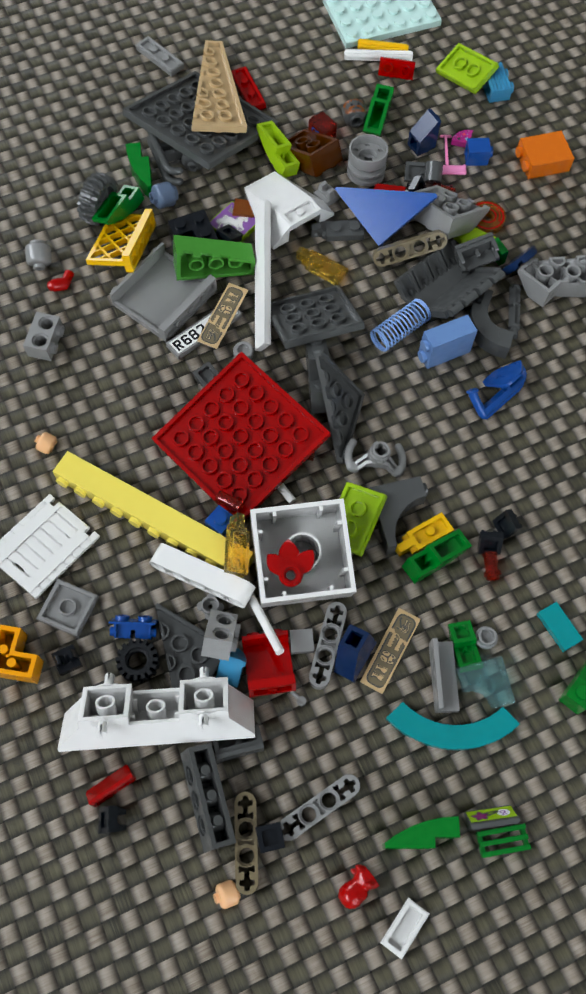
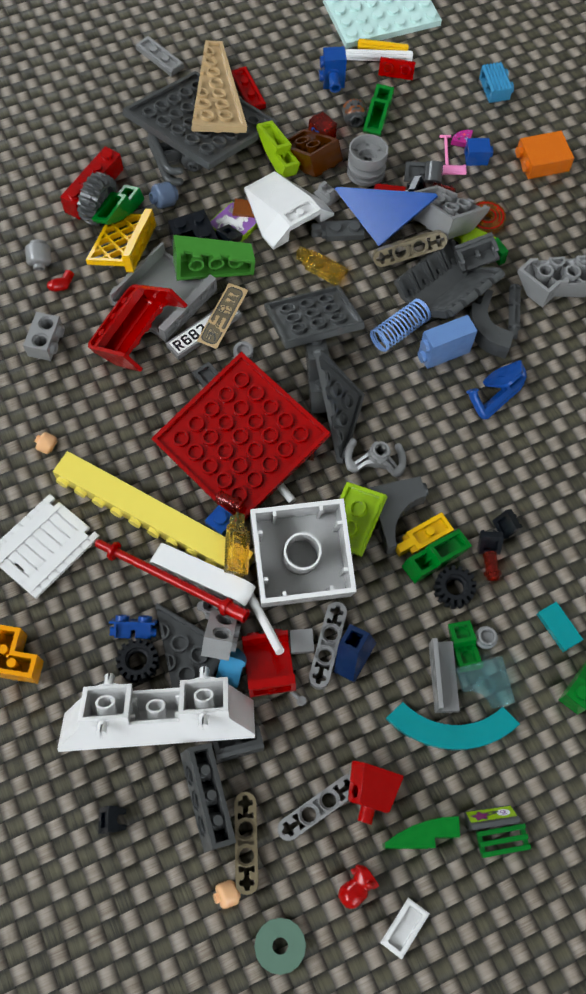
light grey tile [36,579,99,638] -> none
black tile [51,644,83,676] -> none
red slope [86,765,136,807] -> none
green slope [126,142,152,198] -> none
white tile [255,199,271,352] -> none
black tile [255,821,286,853] -> none
red plate [267,539,314,587] -> none
sticker [360,608,421,694] -> none
dark blue slope [408,108,441,156] -> none
lime tile [435,43,499,94] -> none
dark blue tile [502,245,538,275] -> none
none -> red arch [60,146,124,220]
none -> red windscreen [88,284,188,372]
none -> red bar [95,539,250,624]
none -> sand green tile [254,918,306,975]
none -> blue brick [319,46,347,93]
none -> red torso [348,761,404,825]
none -> black tyre [433,565,477,609]

